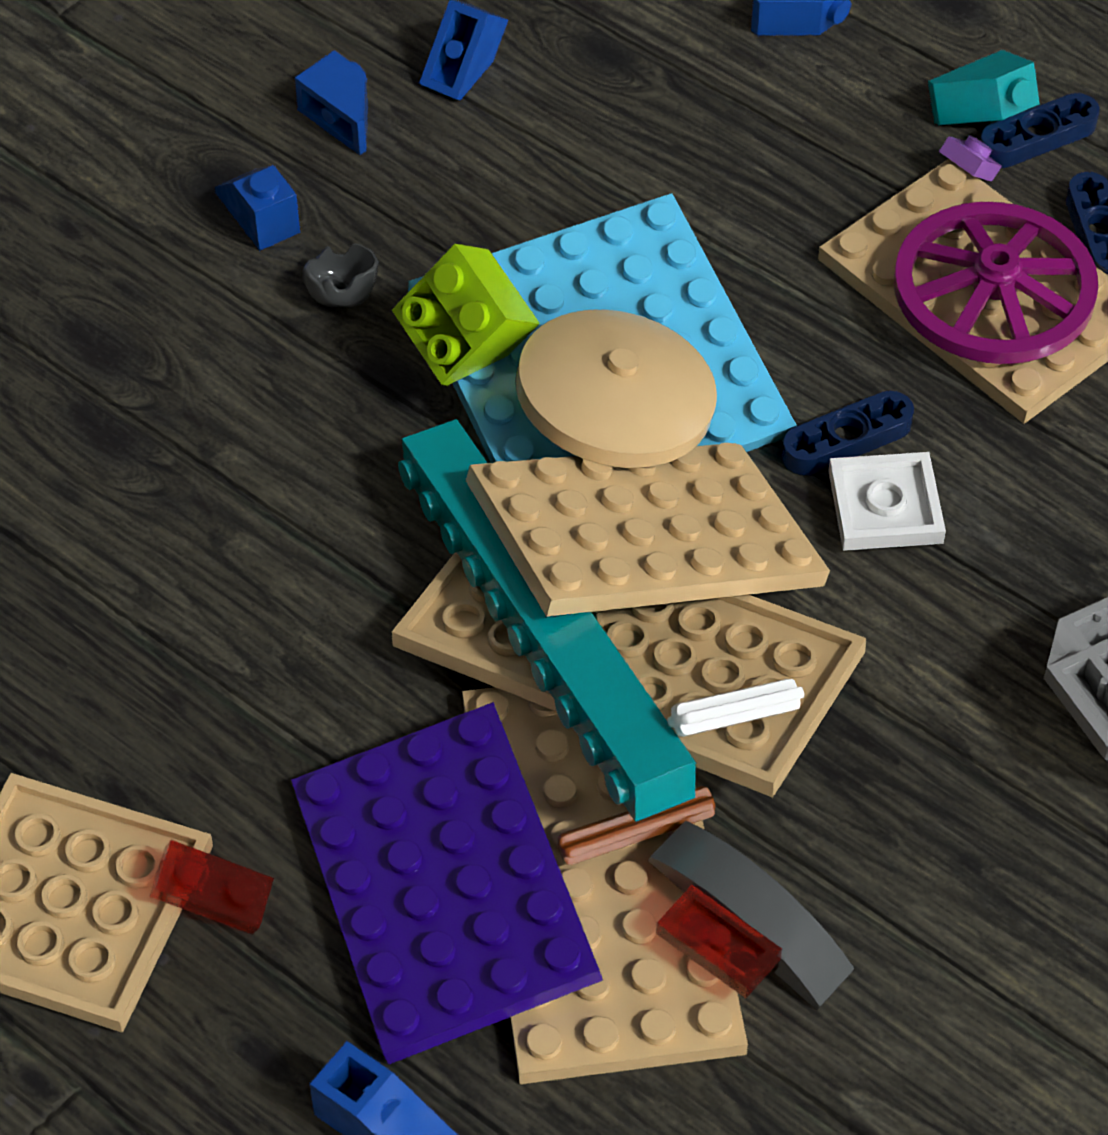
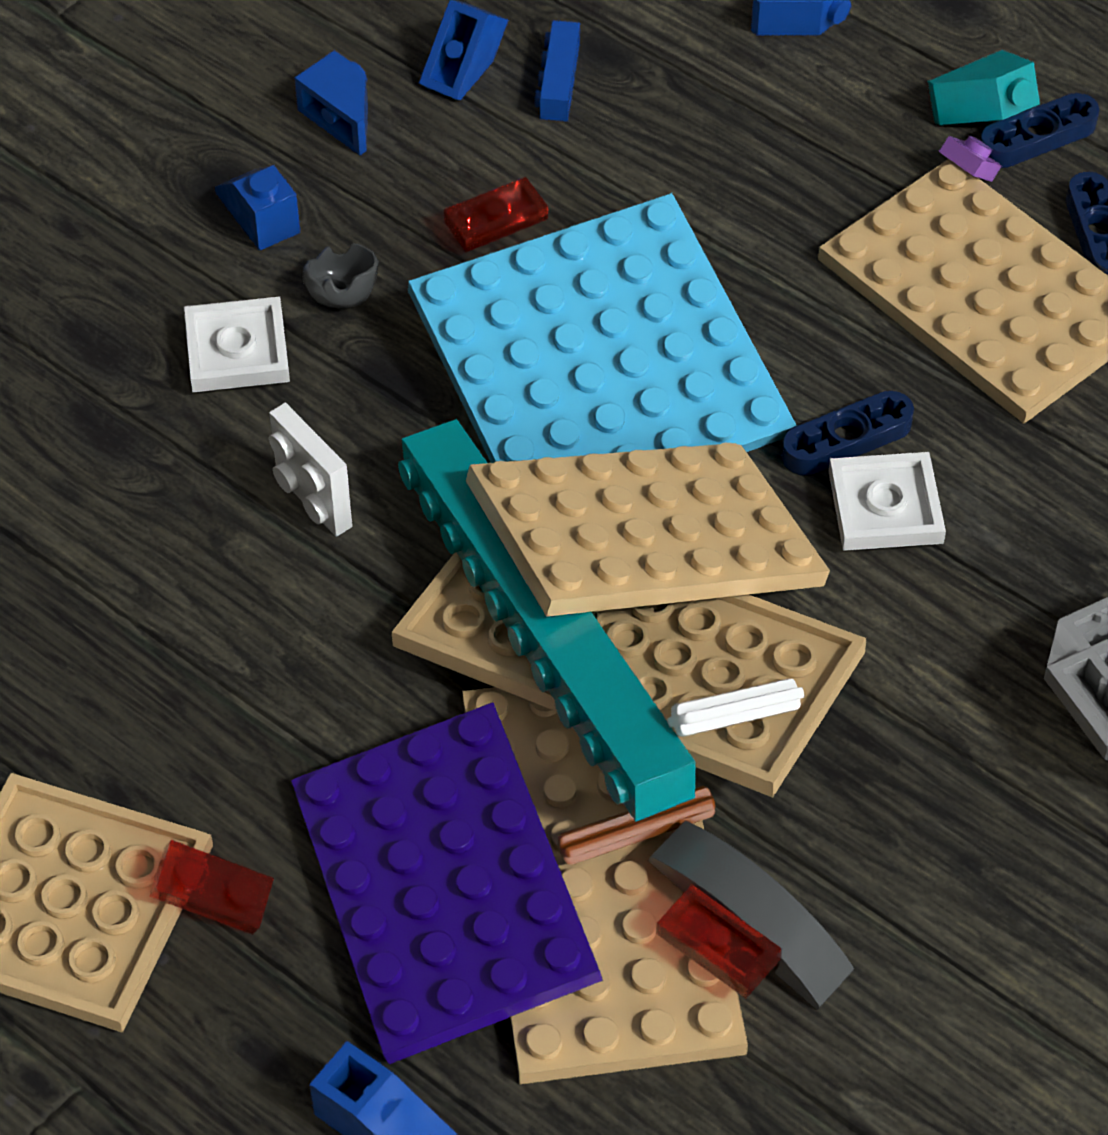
lime slope [392,244,540,386] -> none
tan dish [516,310,717,468] -> none
magenta wheel [894,202,1098,364] -> none
none -> white plate [184,296,290,392]
none -> white plate [269,402,352,537]
none -> clear red plate [444,177,548,252]
none -> blue piece [535,21,580,121]

